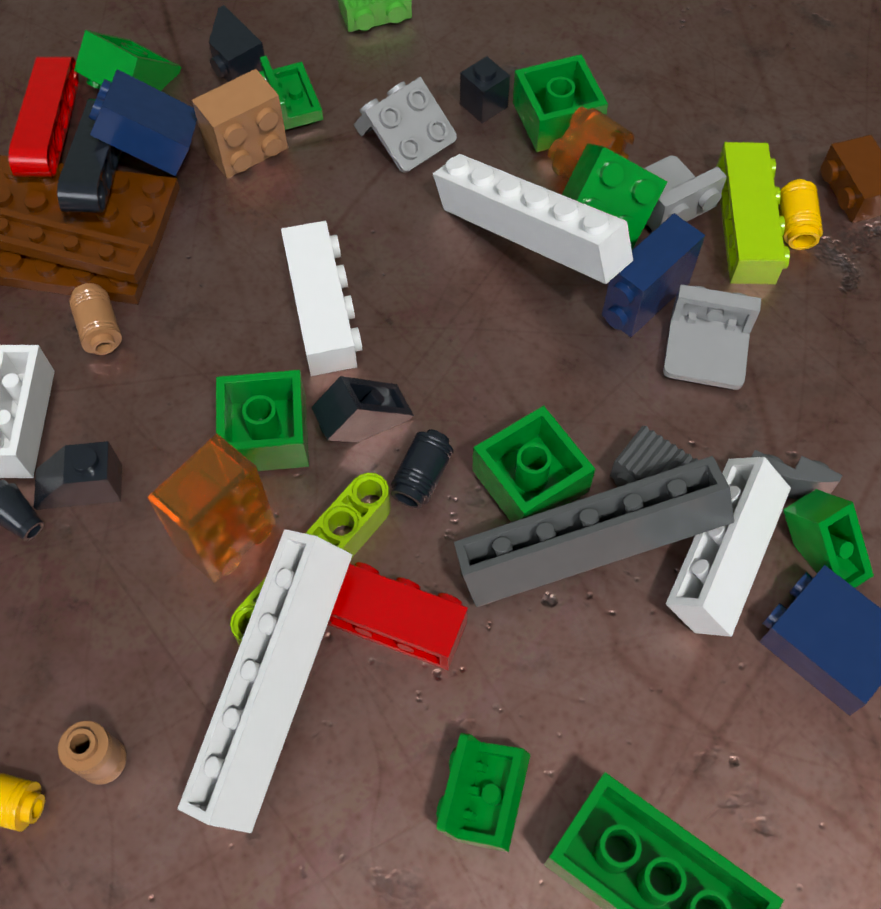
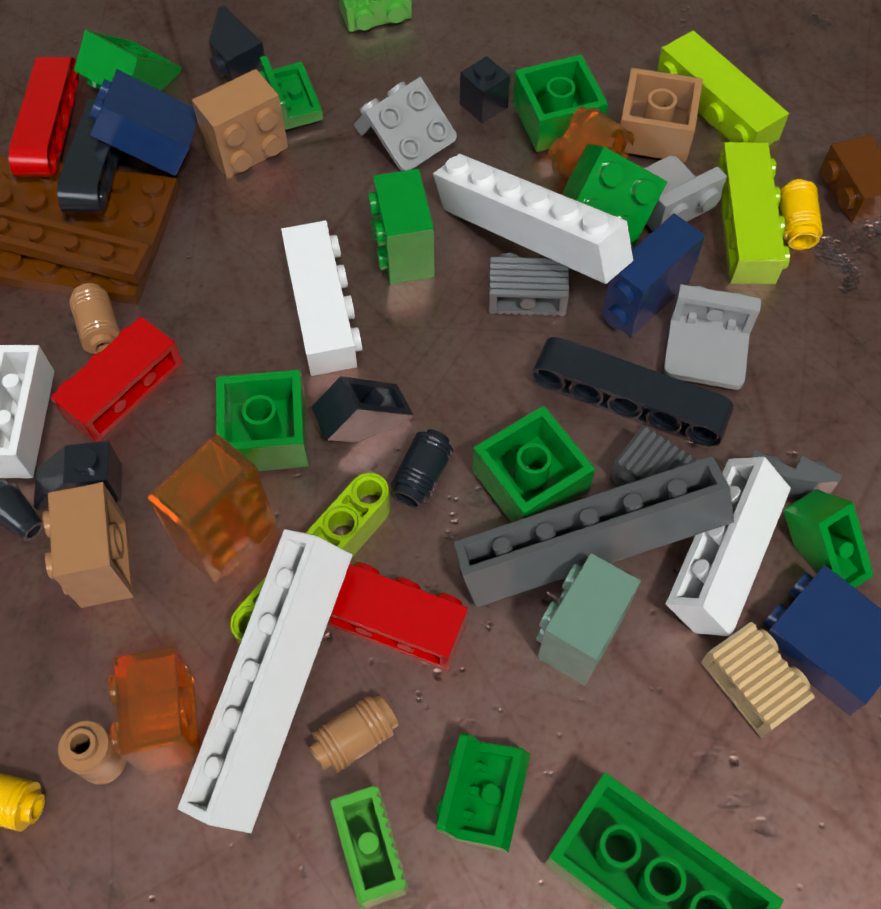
none -> medium nougat brick [43,482,134,608]
none -> red brick [50,316,183,443]
none -> clear orange brick [108,646,200,775]
none -> medium nougat head [309,694,399,774]
none -> bright green brick [330,786,409,909]
none -> green brick [368,168,435,284]
none -> dark grey brick [489,253,569,317]
none -> black beam [531,337,734,447]
none -> sand green brick [536,553,641,686]
none -> medium nougat brick [615,68,703,162]
none -> lime brick [657,31,789,145]
none -> tan brick [701,622,815,738]

